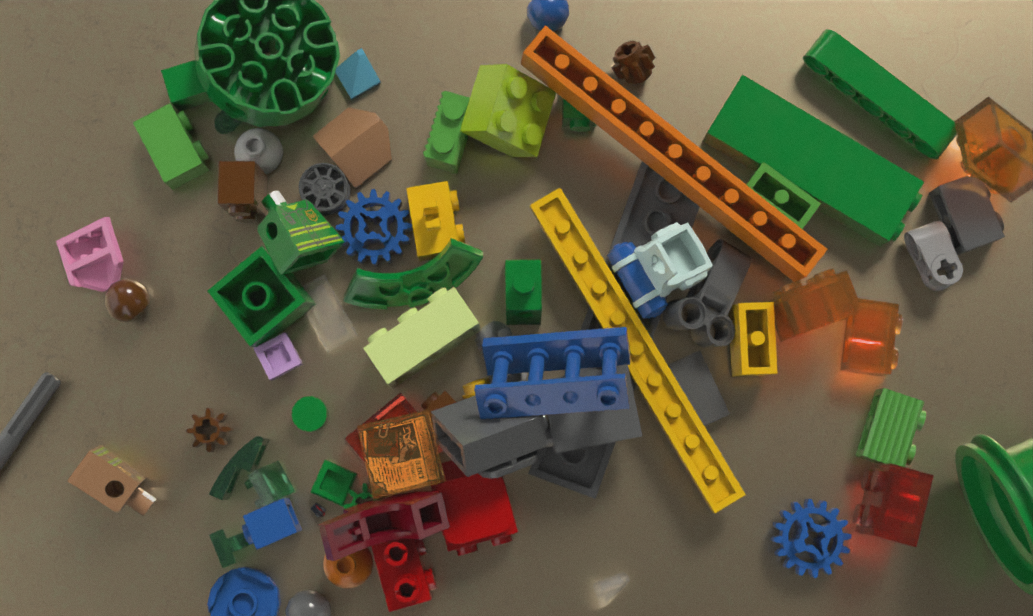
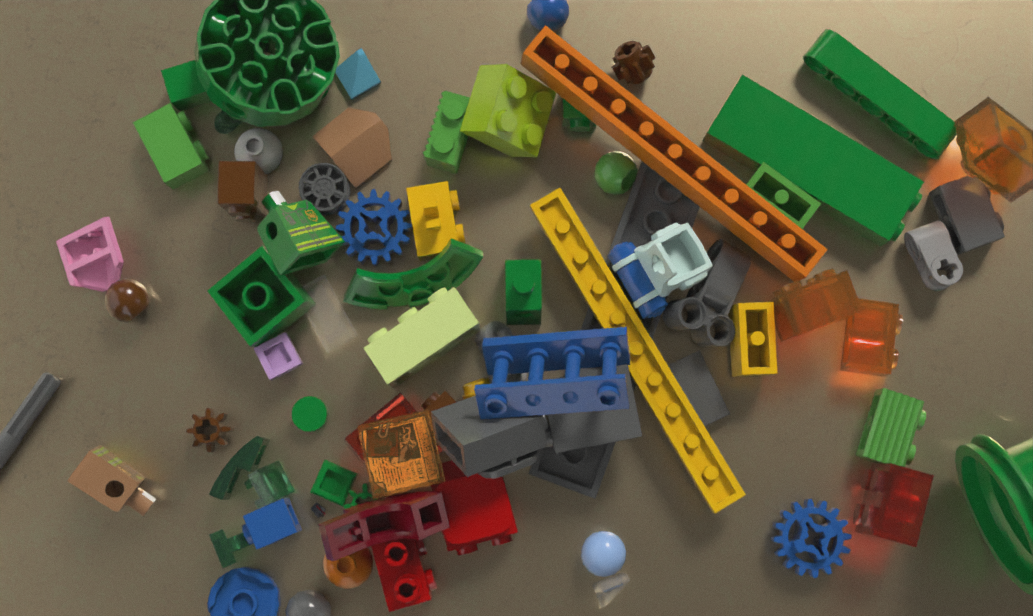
none -> light blue piece [581,531,626,577]
none -> bright green piece [594,151,638,195]

